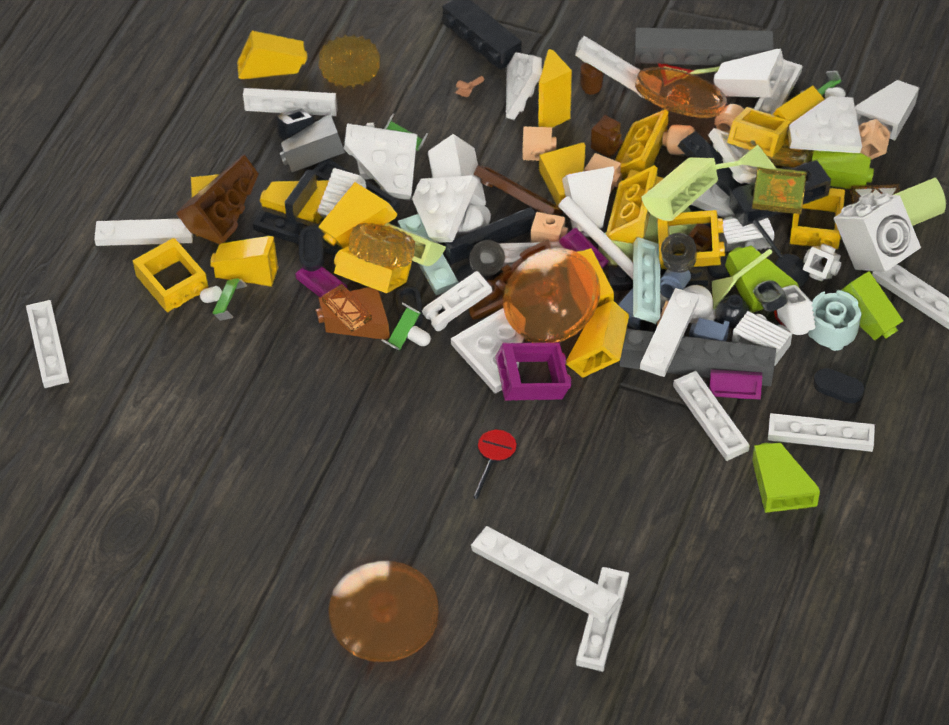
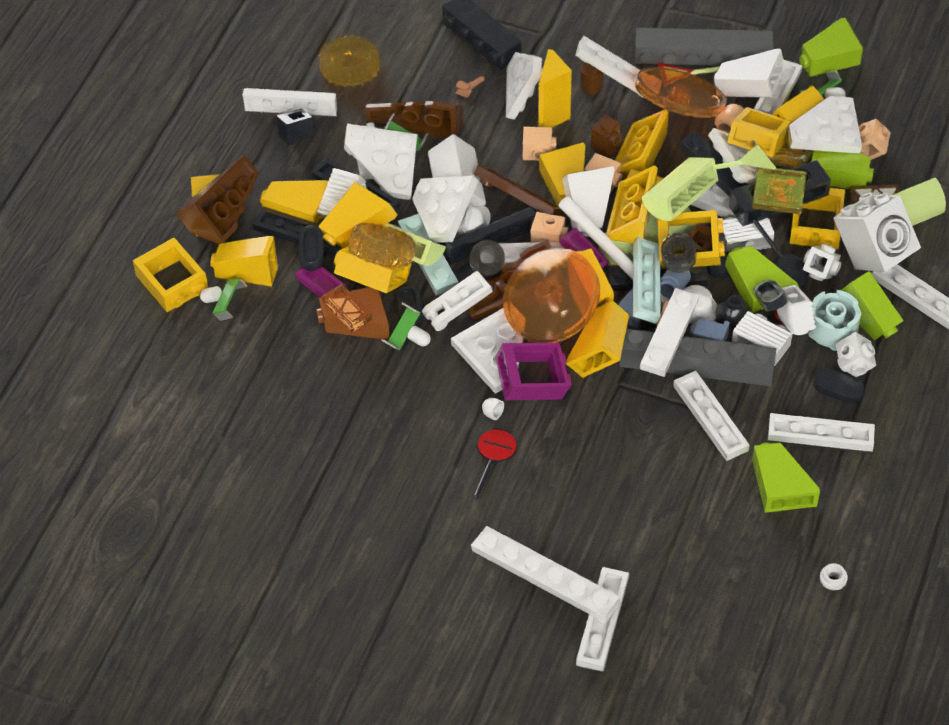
white plate [26,300,69,388] -> none
white plate [95,219,193,246] -> none
yellow slope [237,31,307,79] -> none
dark grey slope [280,114,345,172] -> none
black tile [284,169,317,221] -> none
clear orange dish [329,561,439,662] -> none
light nougat head [663,125,698,156] -> none
magenta tile [709,369,763,400] -> none
yellowish green piece [712,249,772,309] -> none
white slope [855,80,919,140] -> none
none -> reddish brown wedge [366,101,463,139]
none -> white hinge [482,398,504,420]
none -> lime slope [799,18,863,77]
none -> white plate [820,563,848,590]
none -> white brick [836,332,877,378]

